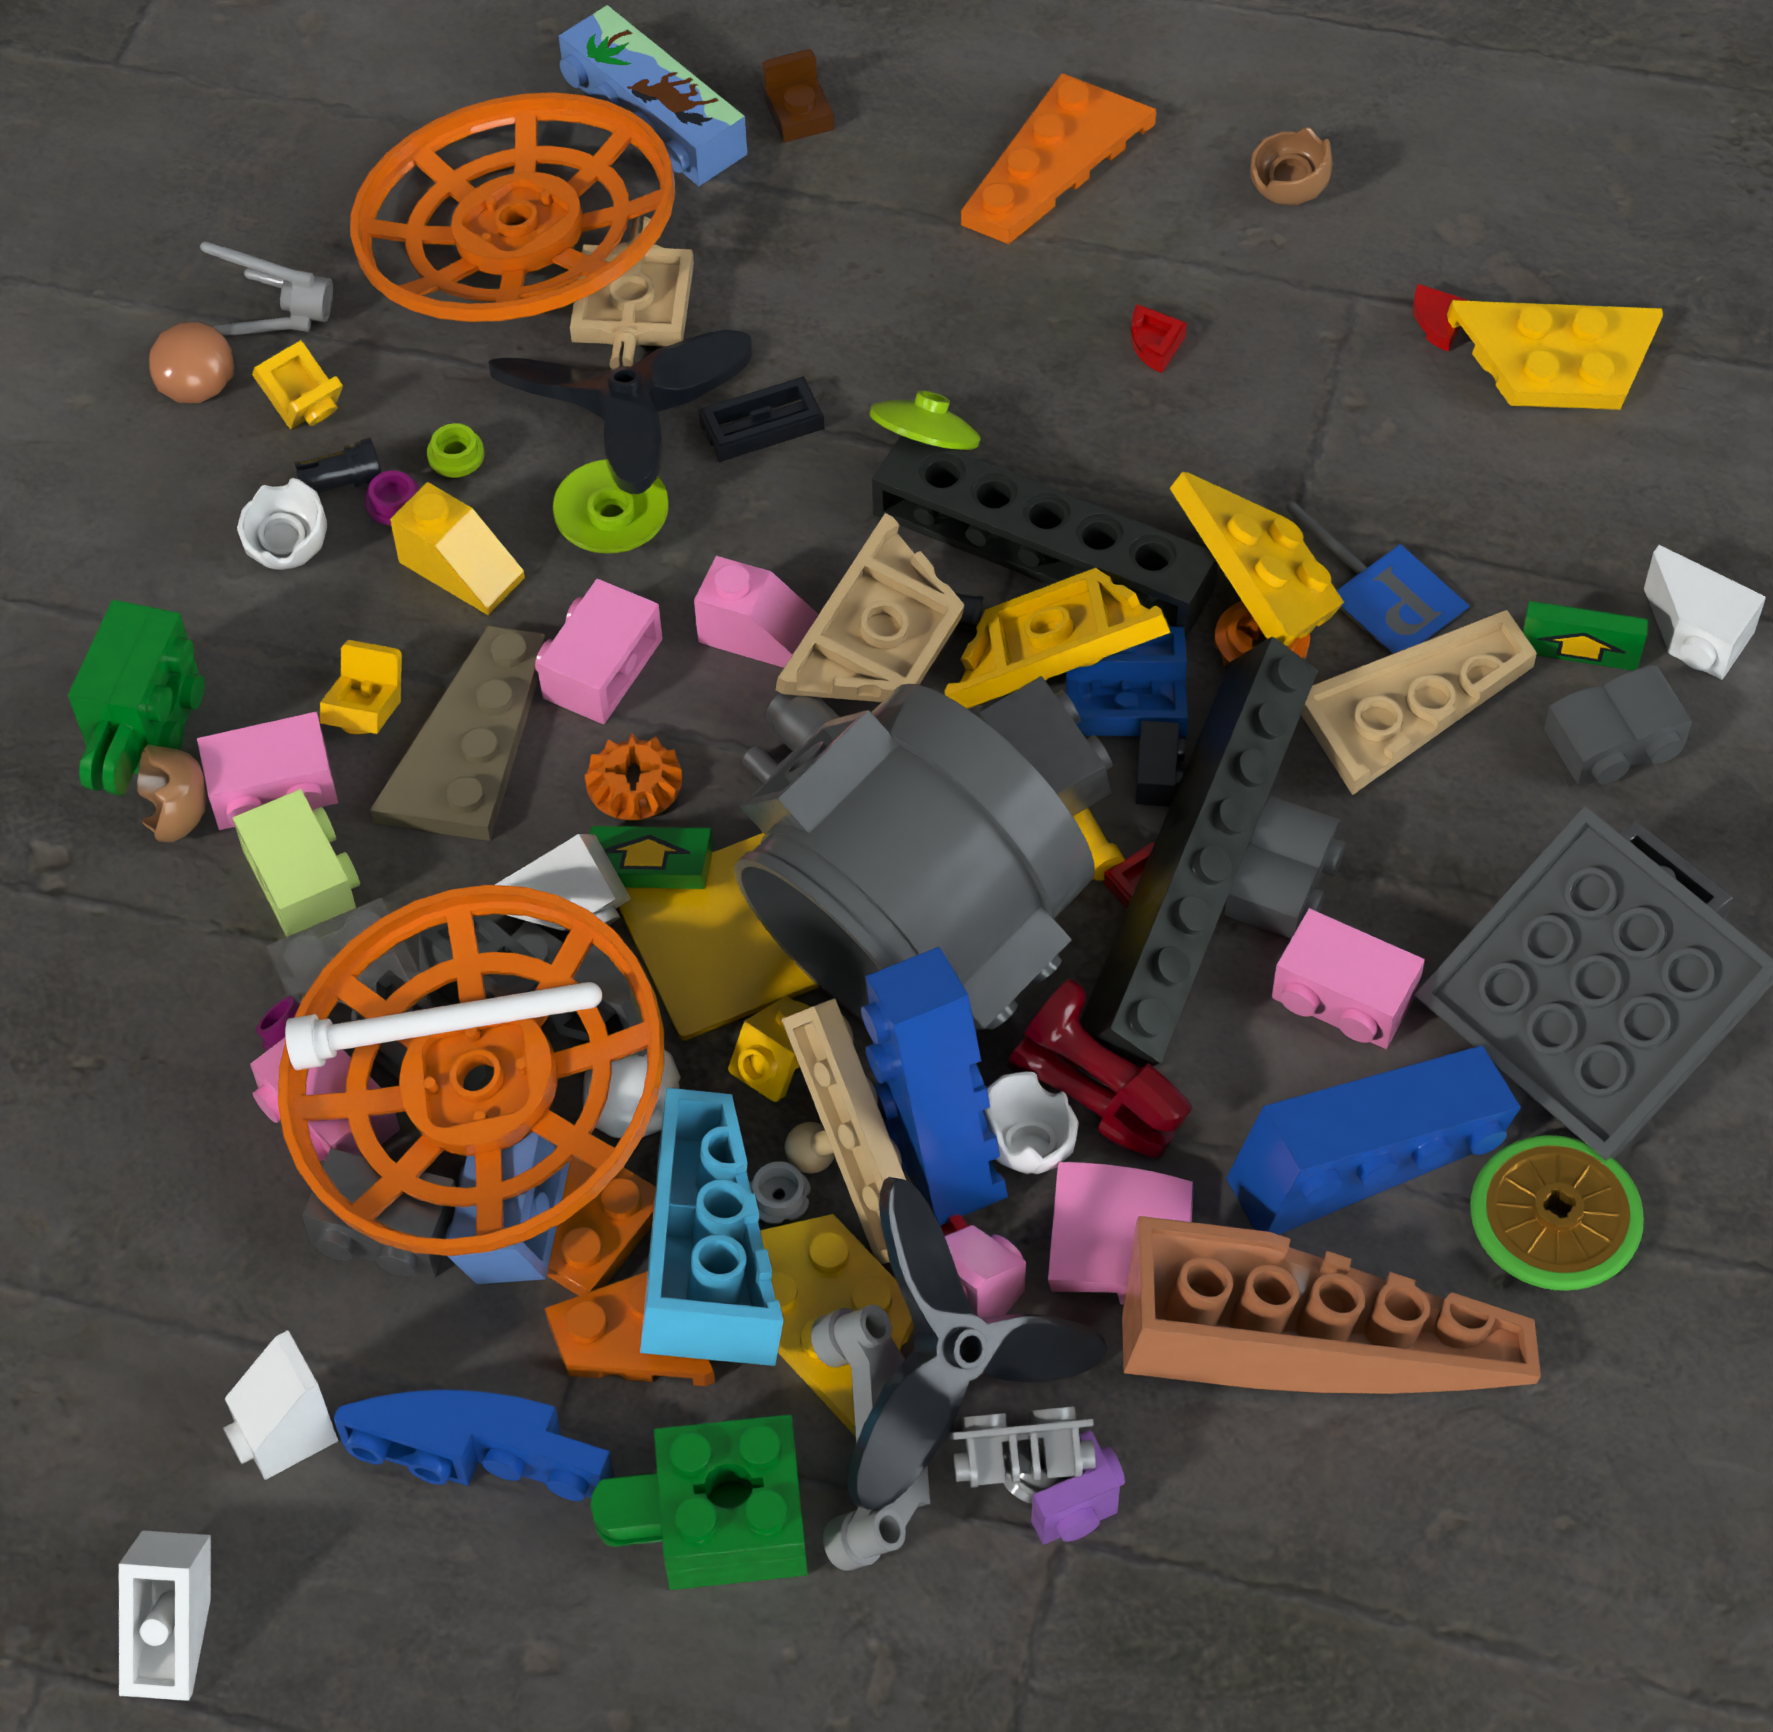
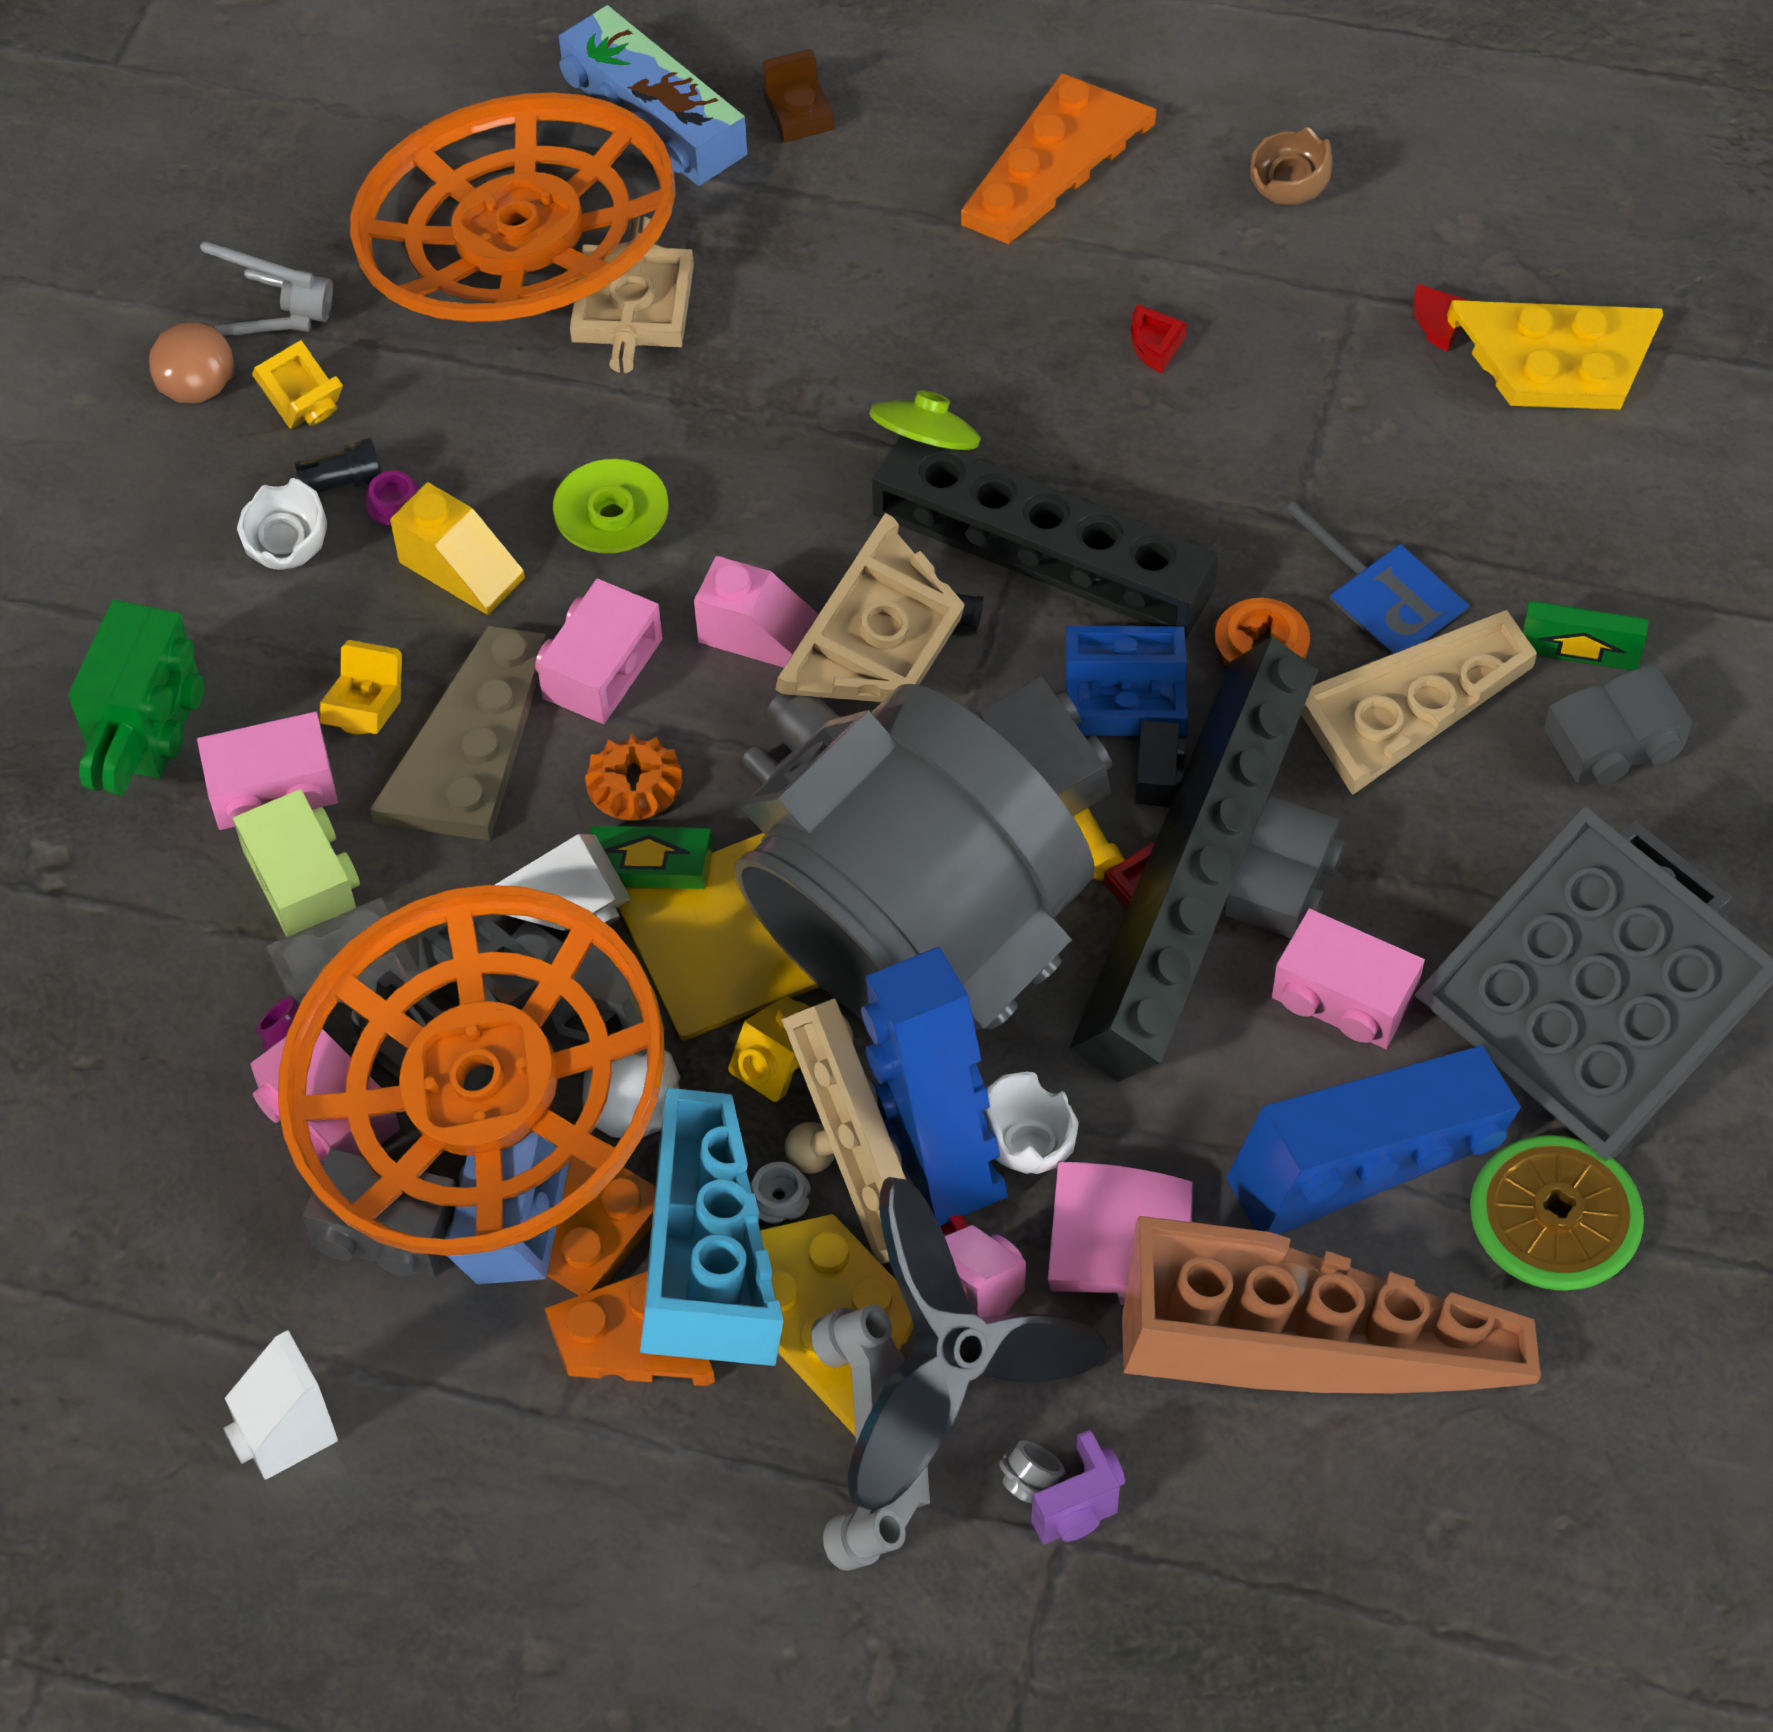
white slope [119,1530,211,1701] -> none
medium nougat hair [137,745,208,843] -> none
white piece [285,982,602,1070] -> none
blue slope [333,1390,615,1501] -> none
lime plate [427,423,485,478] -> none
black piece [488,330,752,494] -> none
green brick [590,1414,808,1590] -> none
black tile [698,376,825,462] -> none
yellow wing [944,568,1170,709] -> none
light grey hinge [947,1406,1096,1488] -> none
dark red piece [1007,979,1192,1159] -> none
yellow wing [1170,472,1344,647] -> none
white slope [1644,545,1766,680] -> none

